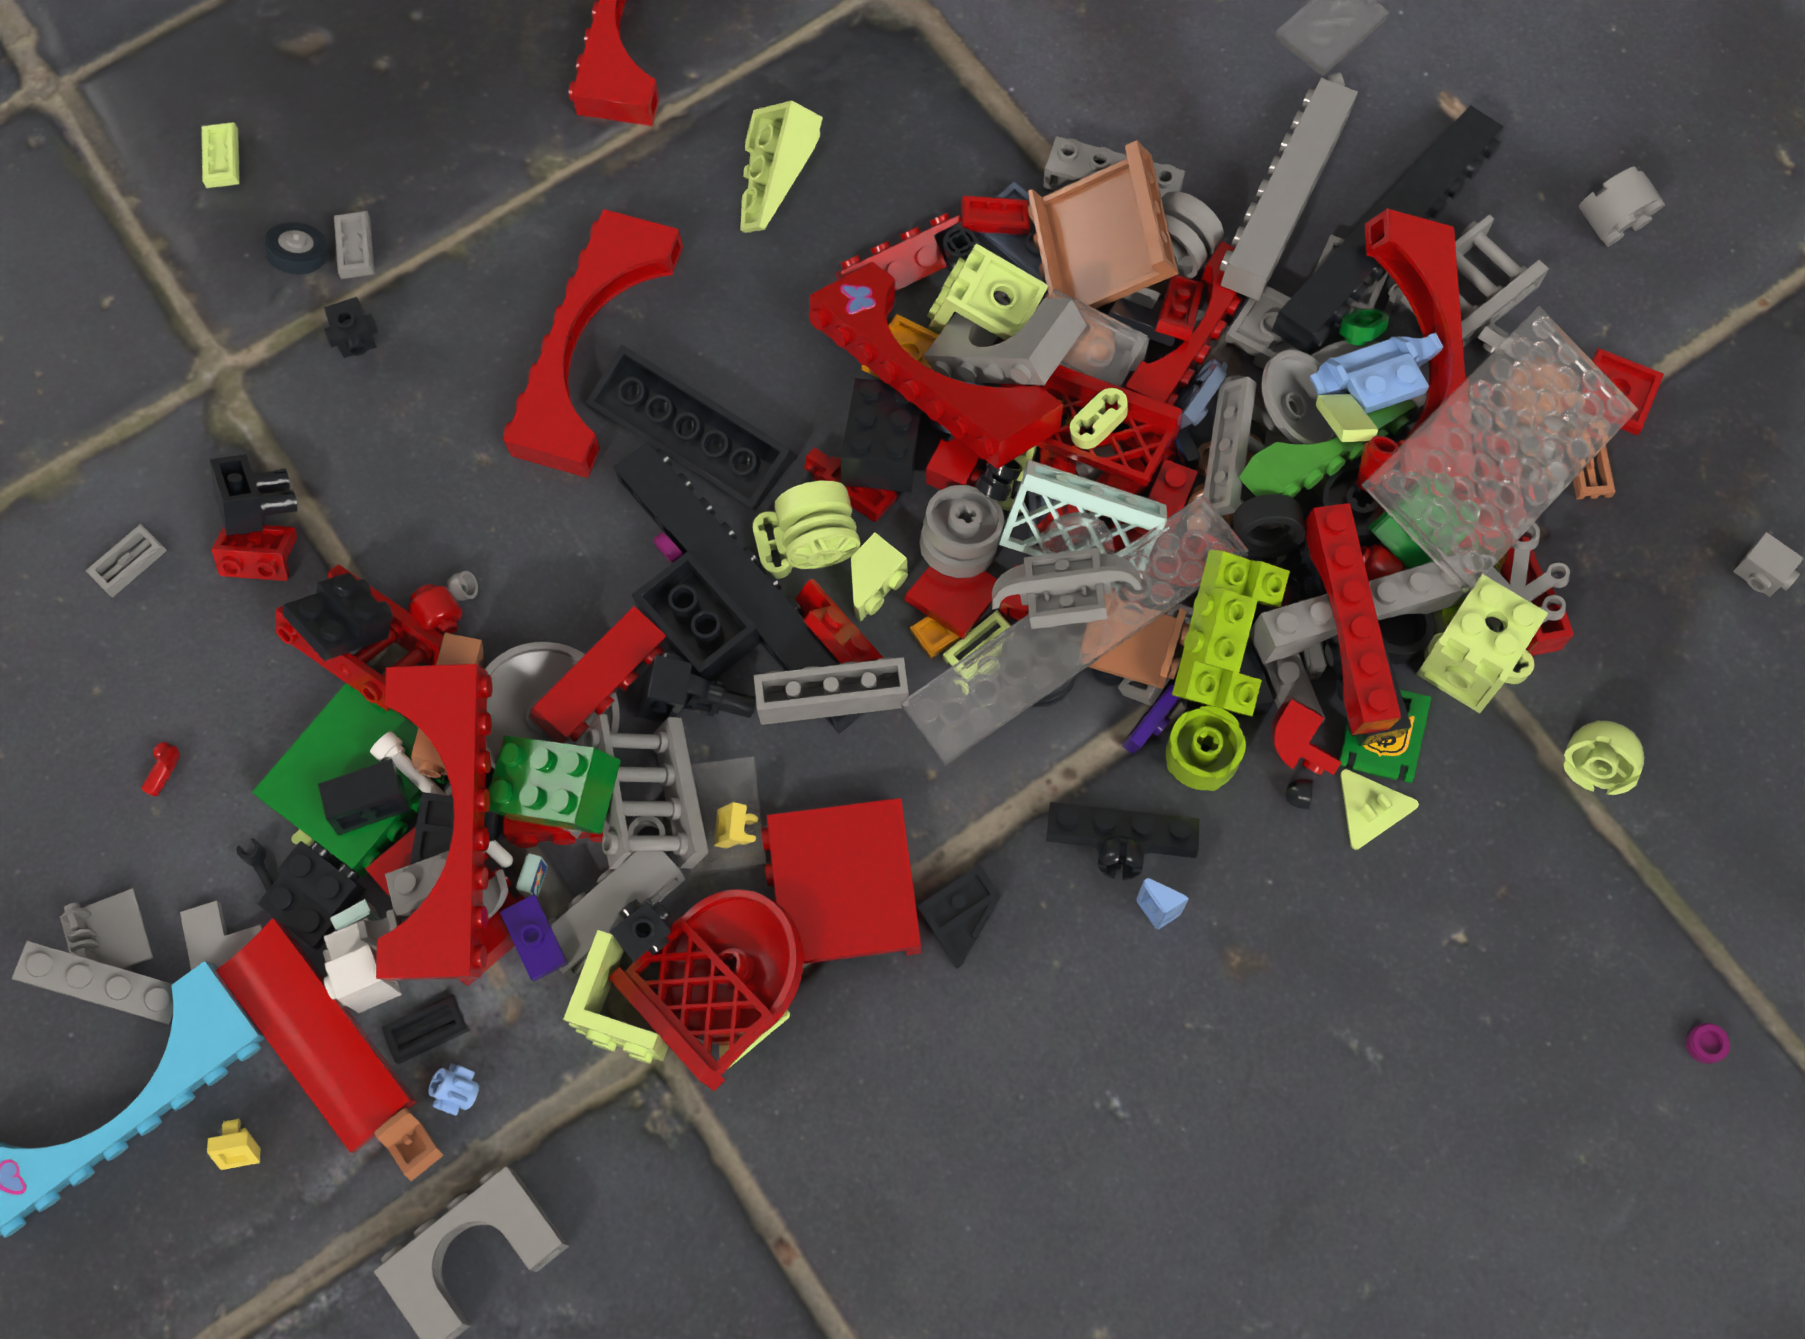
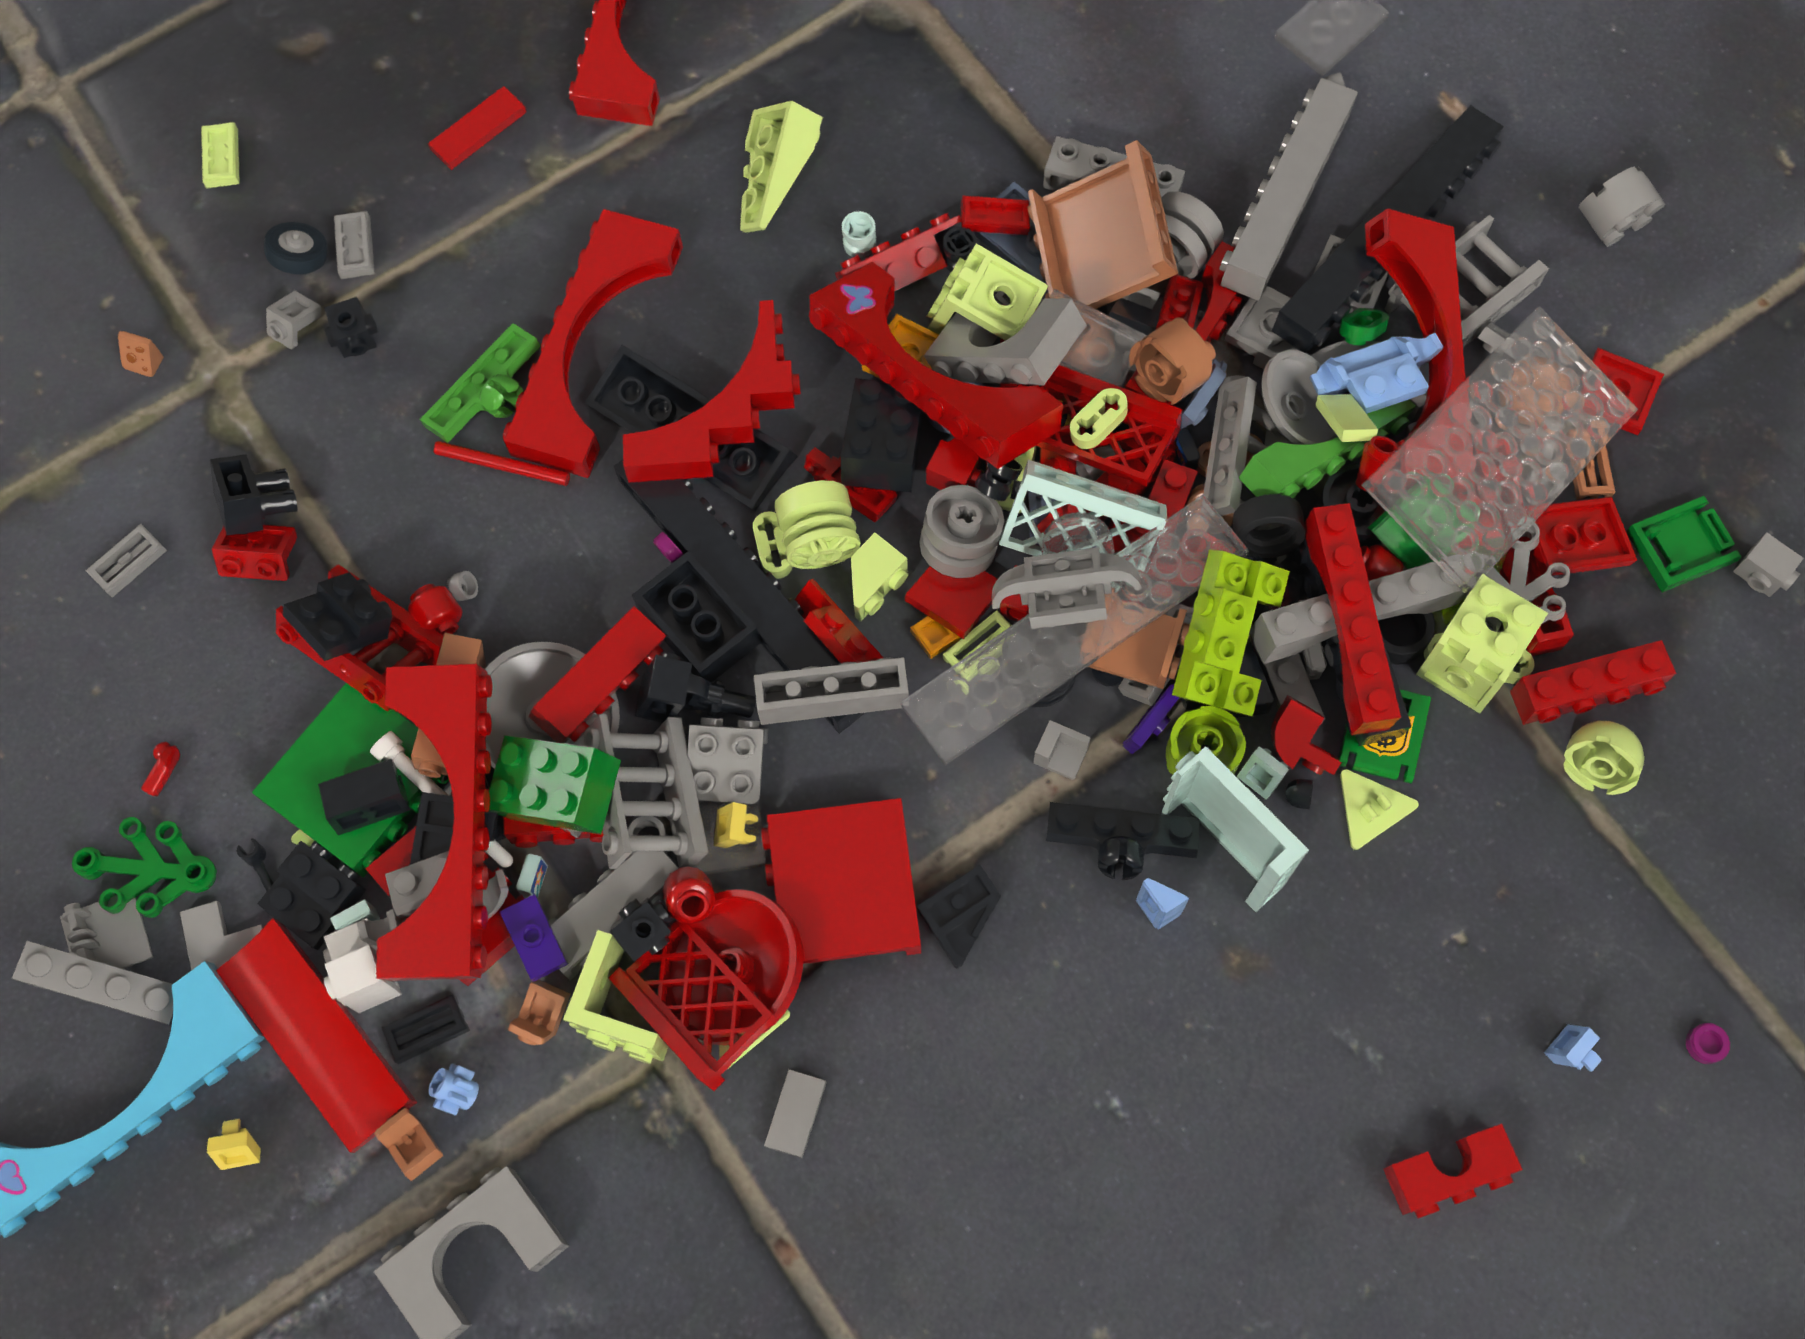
none -> green plant [72,817,217,918]
none -> nougat slope [118,331,164,377]
none -> light grey bracket [266,290,321,349]
none -> bright green plate [420,323,541,443]
none -> red tile [428,86,527,170]
none -> red bar [434,441,570,486]
none -> nougat bracket [508,980,571,1045]
none -> red arch [623,300,801,483]
none -> red head [662,866,716,924]
none -> light grey bracket [687,717,768,804]
none -> light grey tile [764,1069,827,1159]
none -> light aqua wheel [842,211,876,258]
none -> light grey panel [1033,720,1091,780]
none -> nougat brick [1129,317,1216,404]
none -> light aqua panel [1161,747,1309,912]
none -> light aqua tile [1237,746,1289,800]
none -> red arch [1383,1123,1523,1219]
none -> red brick [1510,640,1676,725]
none -> red tile [1517,497,1637,576]
none -> light blue tile [1544,1024,1601,1072]
none -> green container [1626,496,1742,592]

